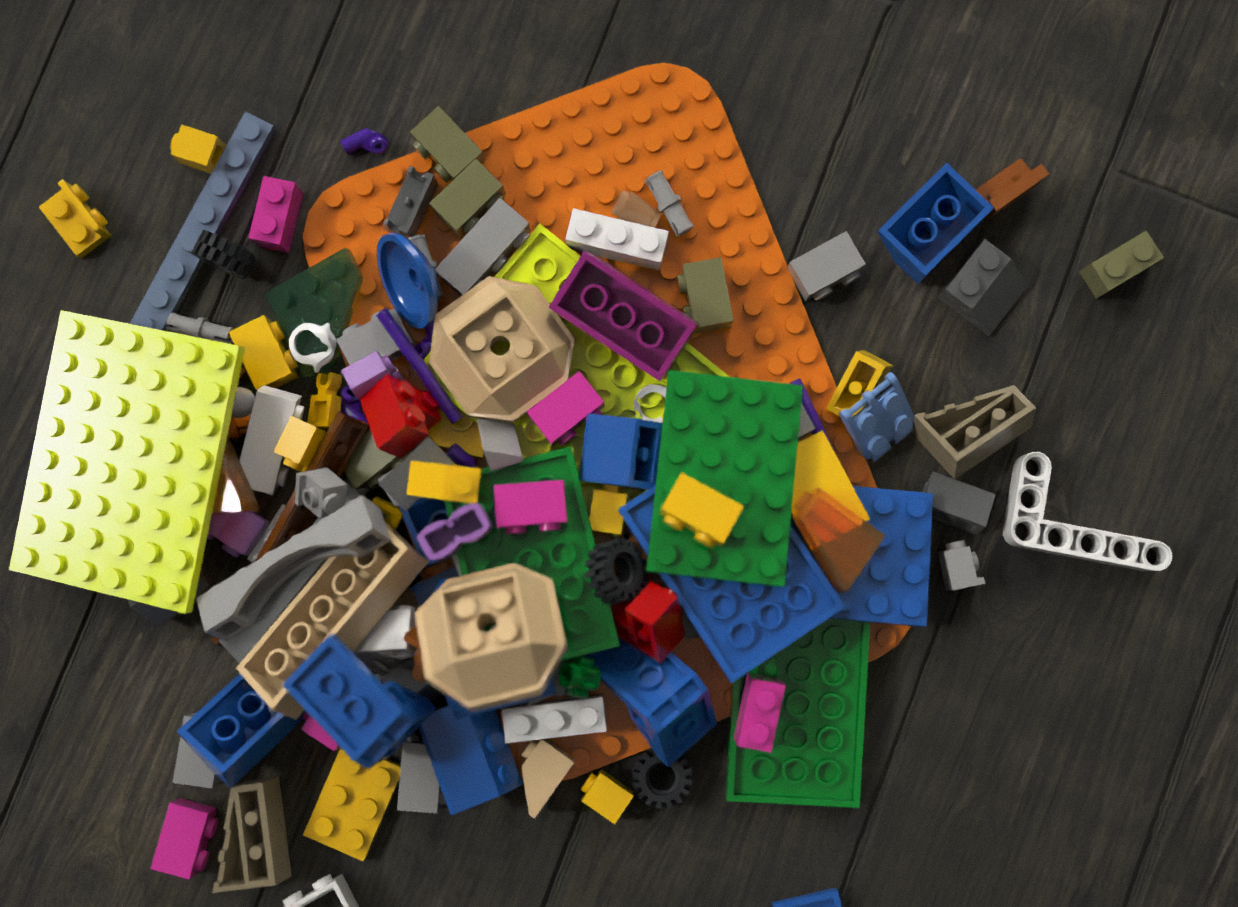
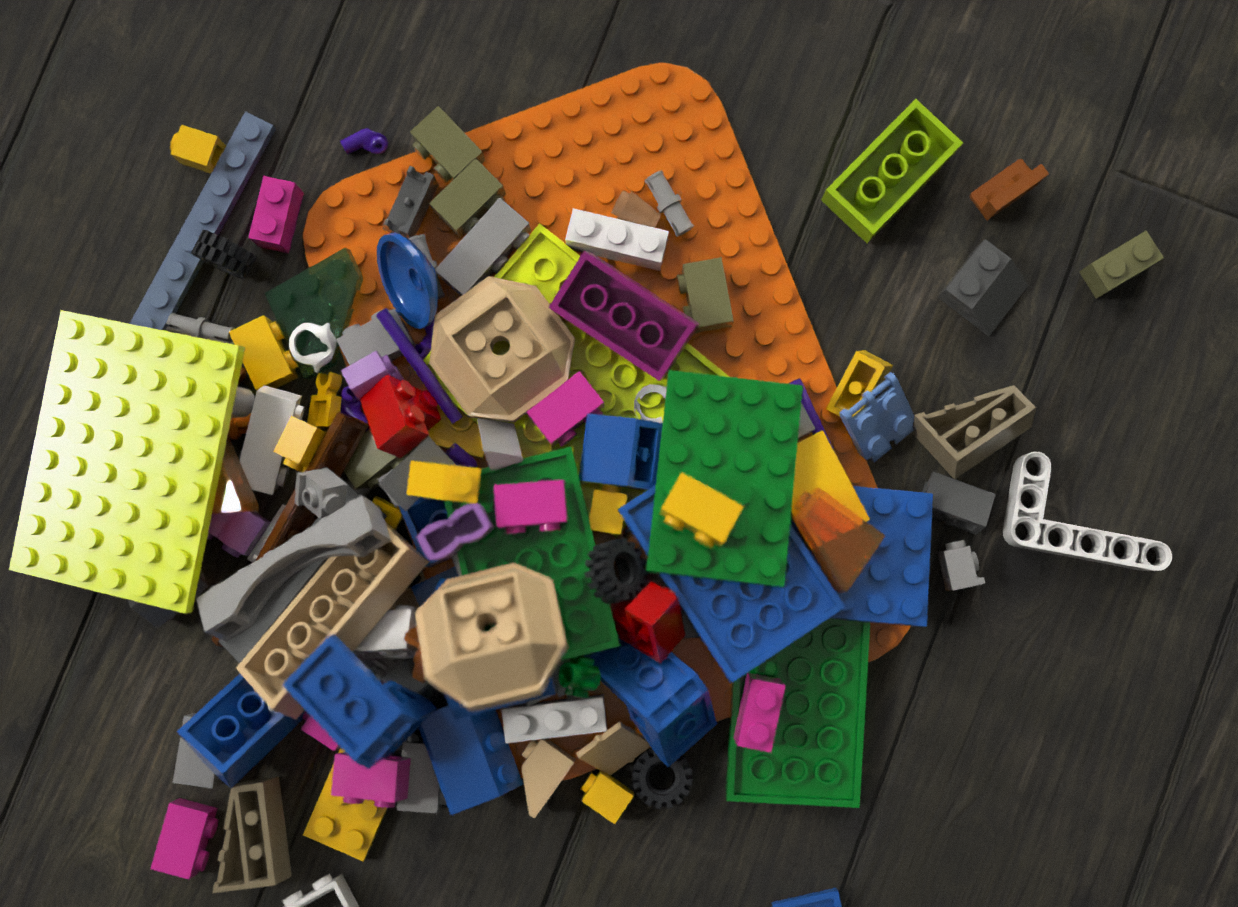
yellow bracket [39,179,111,258] -> none
light grey brick [787,231,866,302] -> none
blue slope [877,163,994,284] -> none
none -> dark pink brick [331,752,411,808]
none -> tan piece [577,722,651,775]
none -> lime brick [821,99,963,243]

